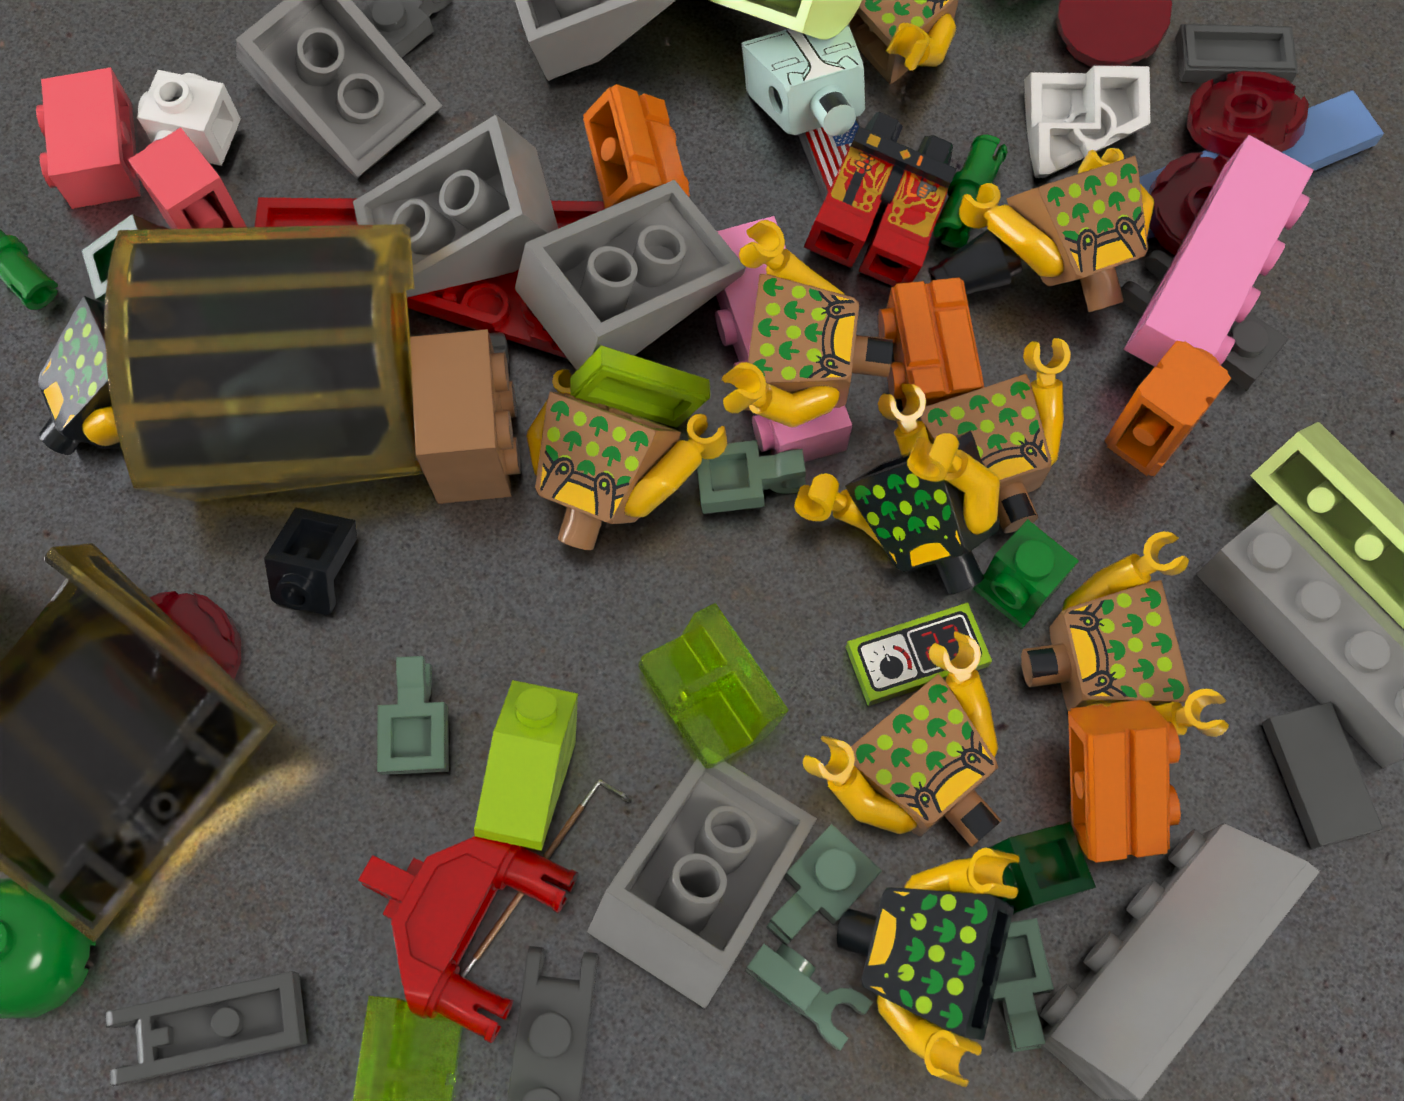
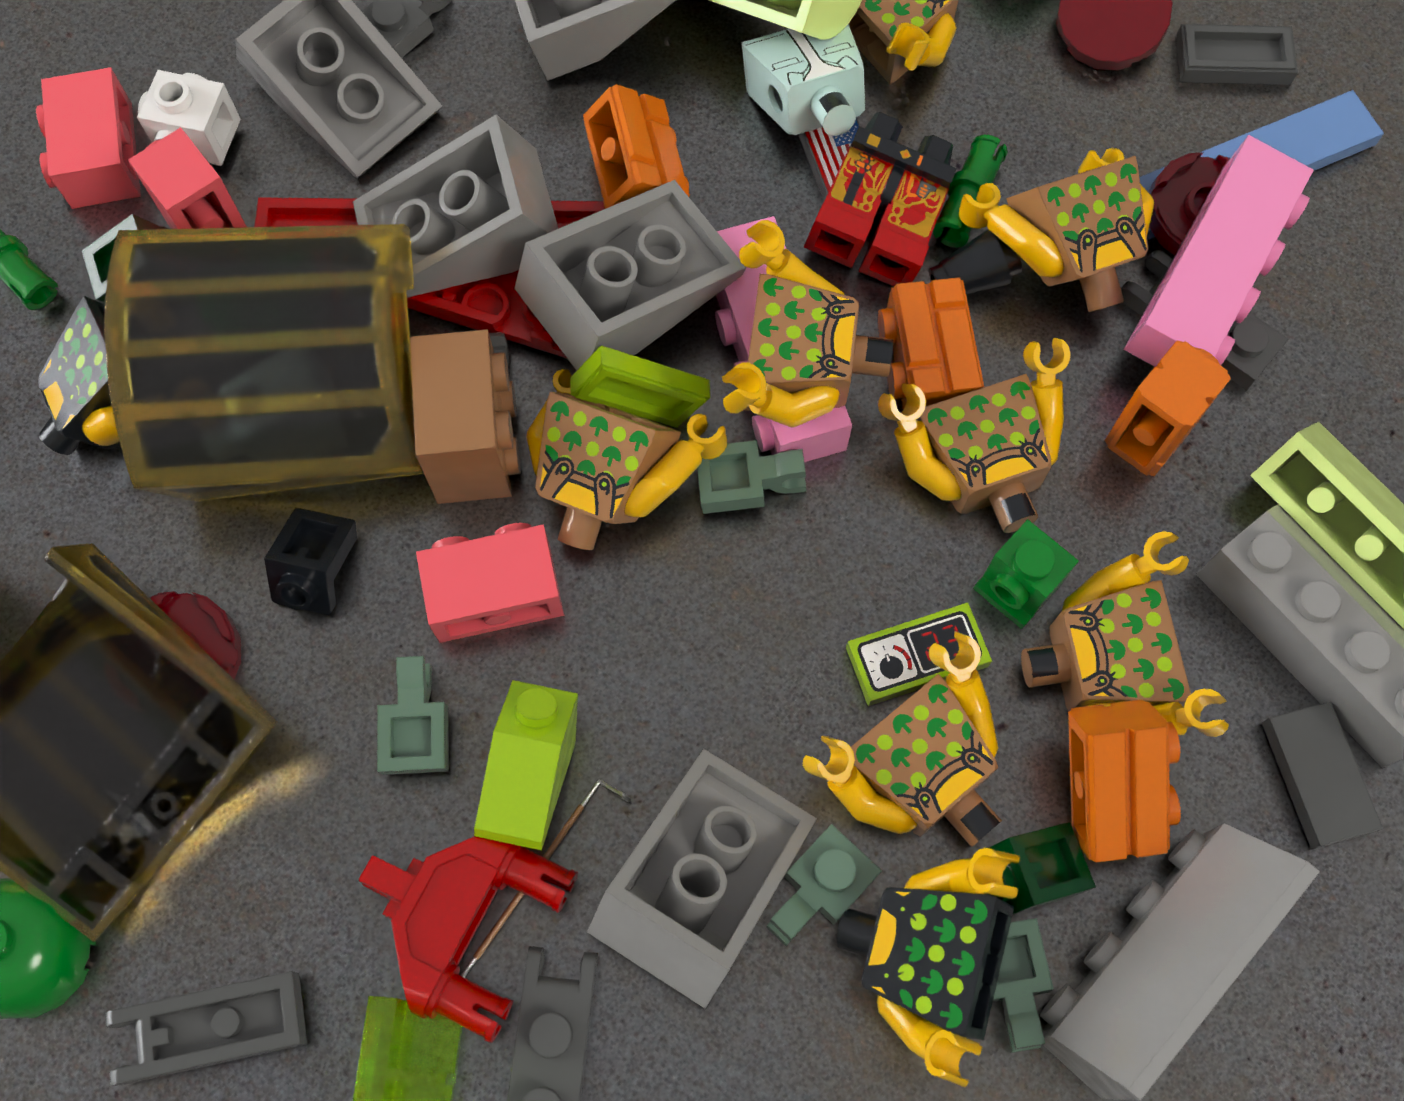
clear neon green panel [638,603,789,769] -> none
sand green plate [745,943,873,1051] -> none
torso [794,430,1000,594] -> none
white slope [1024,66,1150,178] -> none
dark red tile [1186,71,1309,158] -> none
none -> coral brick [416,523,564,643]

